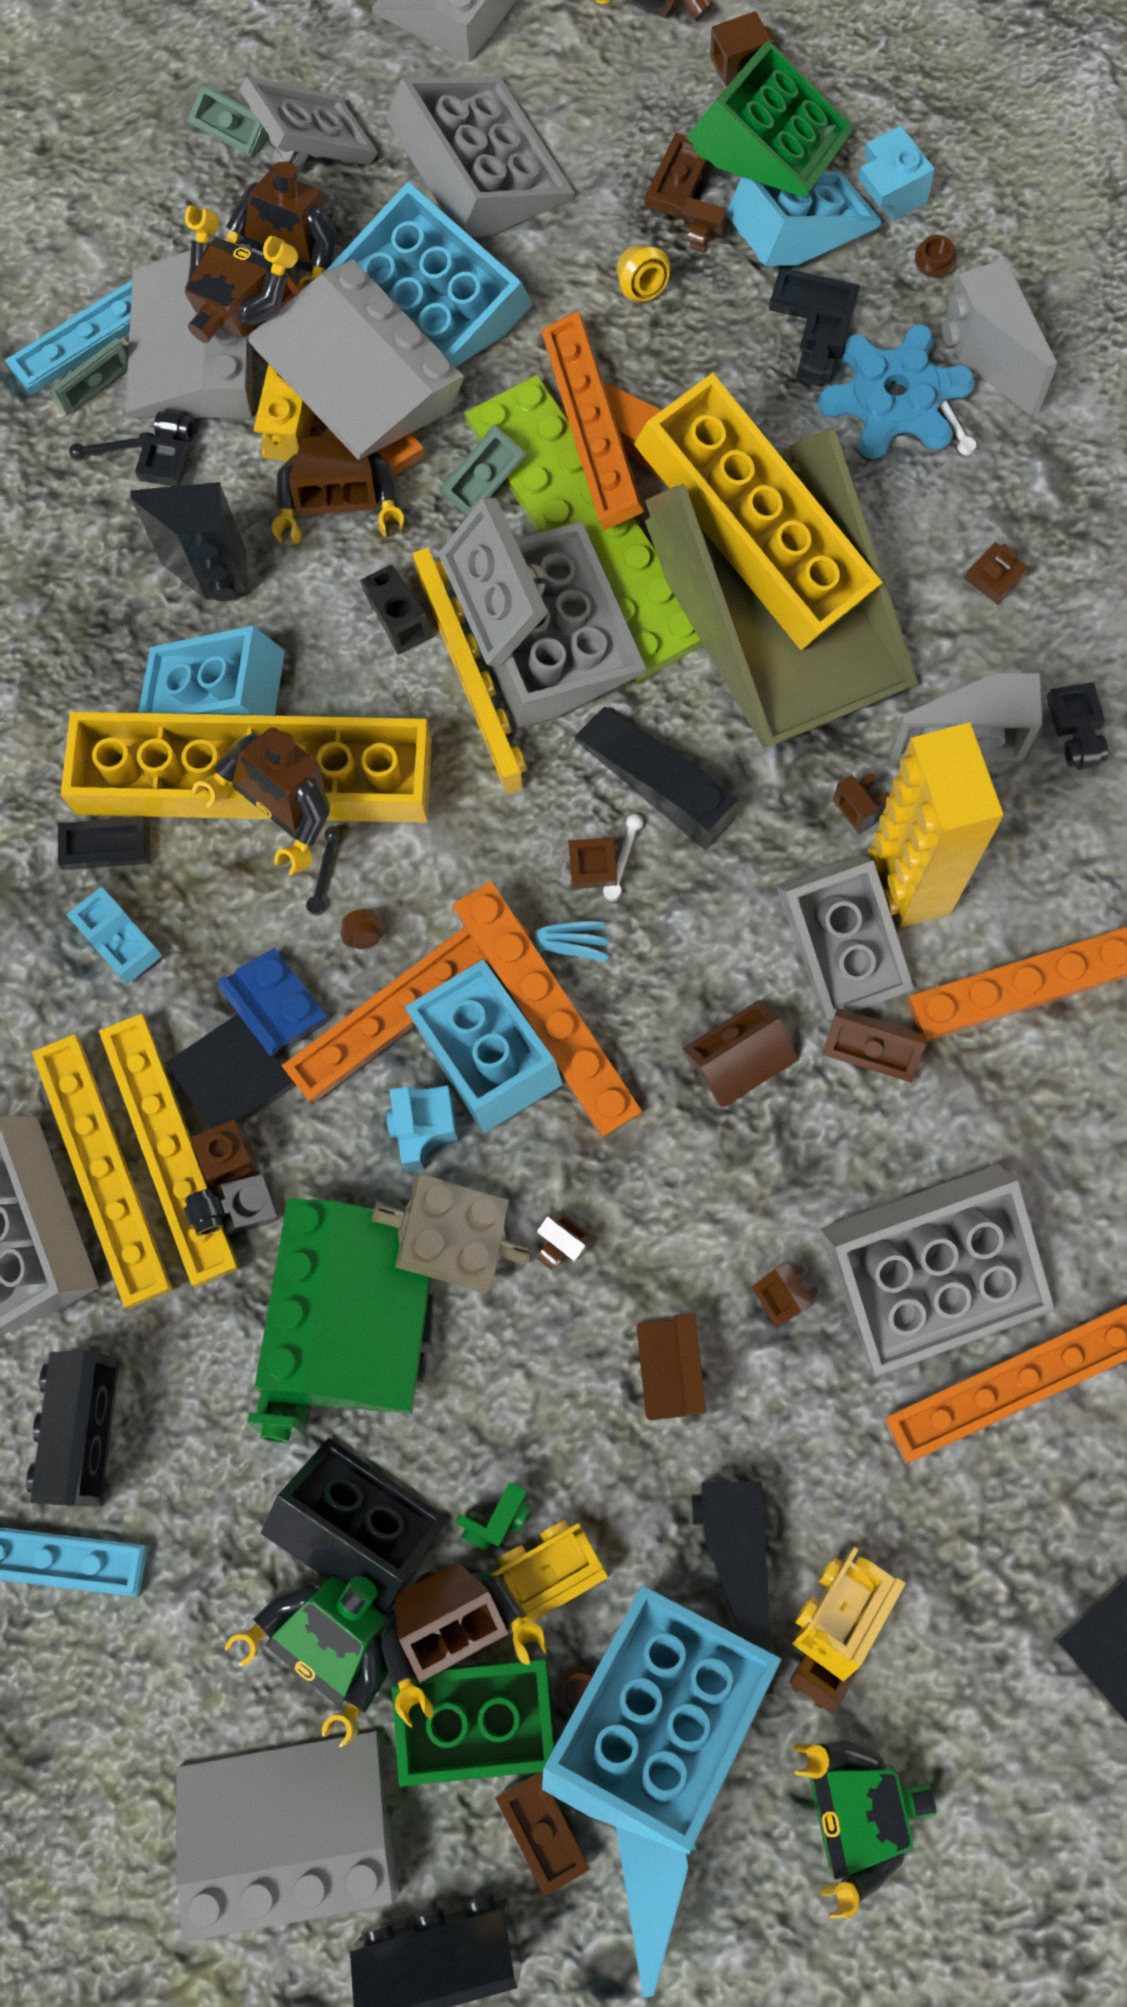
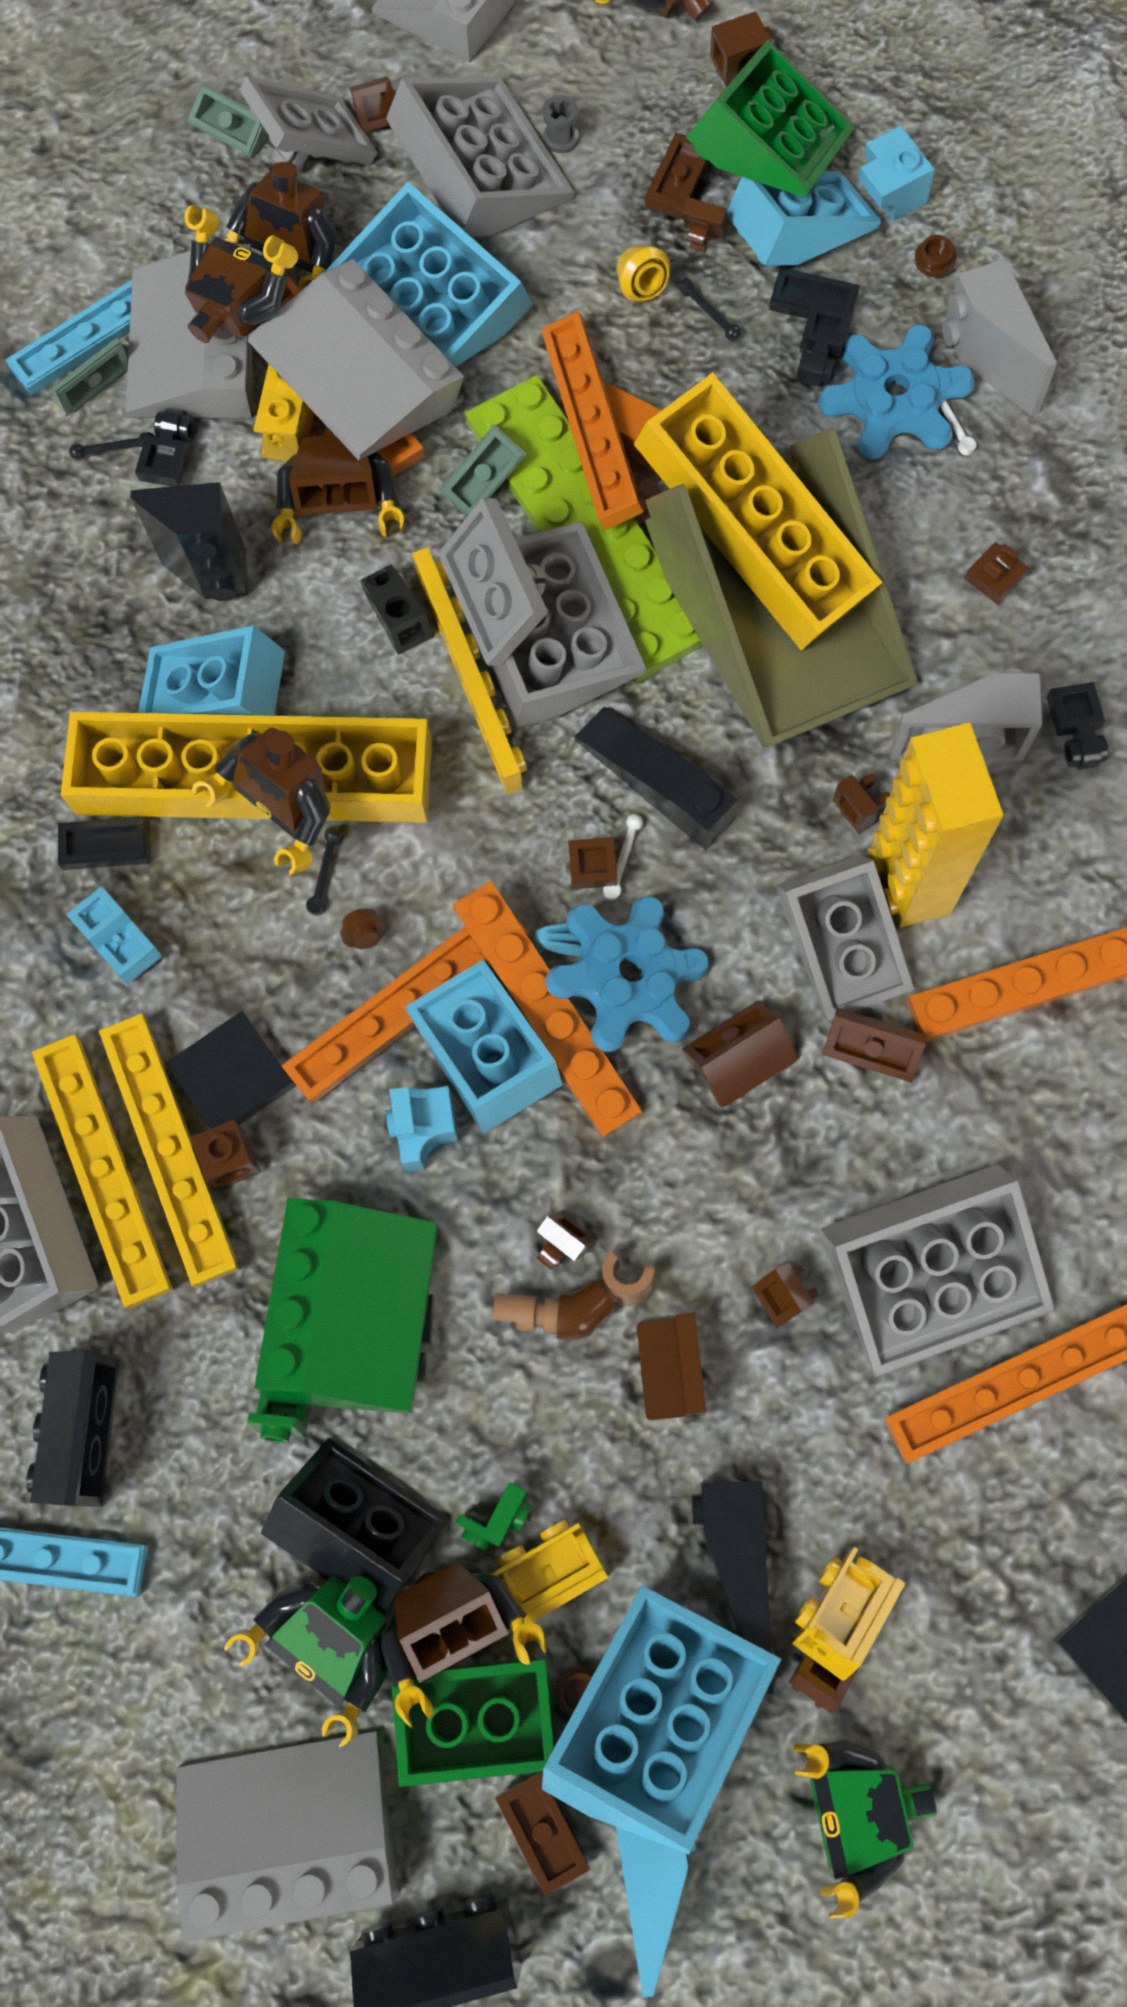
black plate [183,1175,277,1236] -> none
blue plate [218,947,327,1057] -> none
dark tan plate [371,1174,532,1293] -> none
none -> reddish brown tile [349,76,394,132]
none -> piece [493,1251,656,1340]
none -> dark grey bush [542,95,579,153]
none -> dark azure plate [545,897,708,1052]
none -> black hinge [678,277,741,341]

